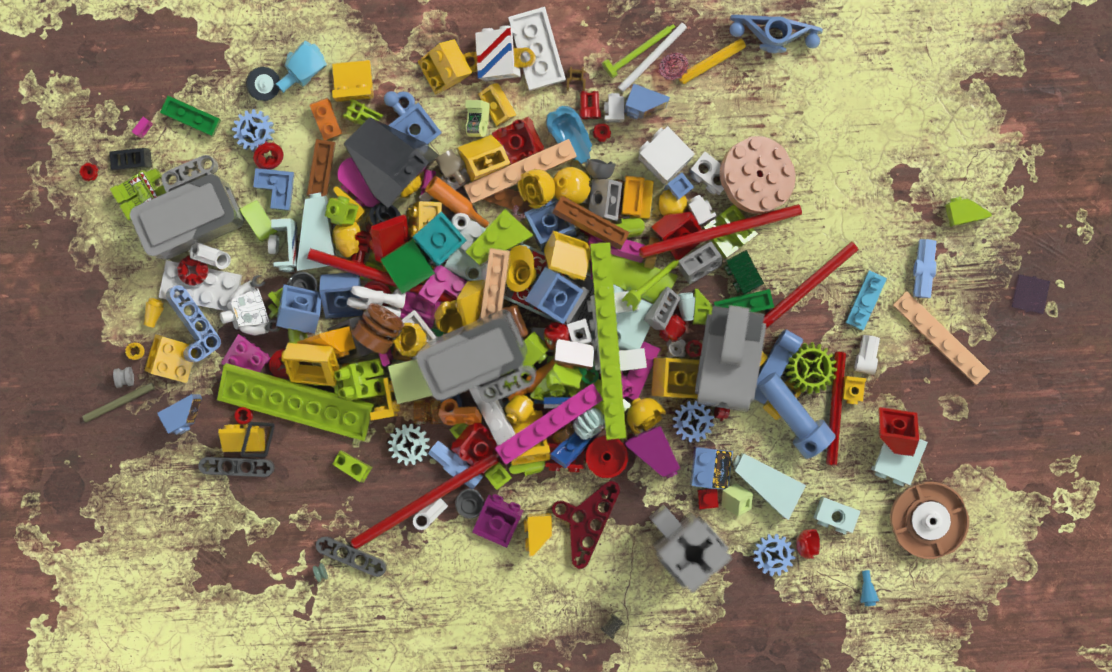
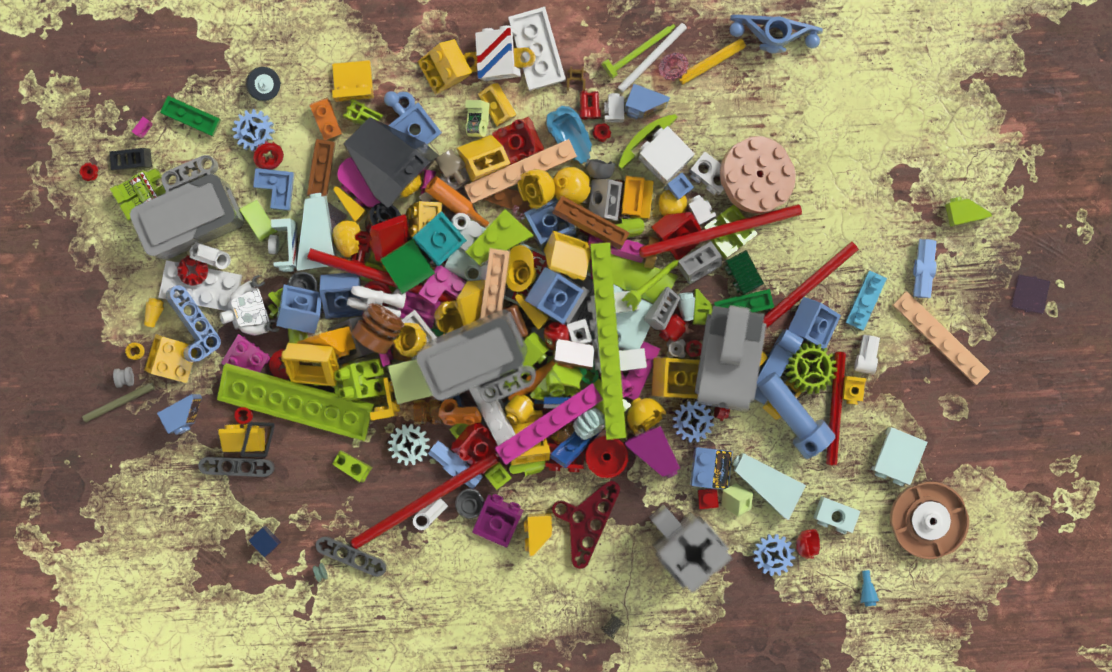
medium azure piece [276,41,327,93] -> none
lime brick [324,196,359,225] -> none
red slope [878,407,920,457] -> none
none -> dark blue panel [249,526,281,557]
none -> yellow slope [515,293,550,330]
none -> lime slope [618,114,678,171]
none -> medium blue slope [788,297,841,349]

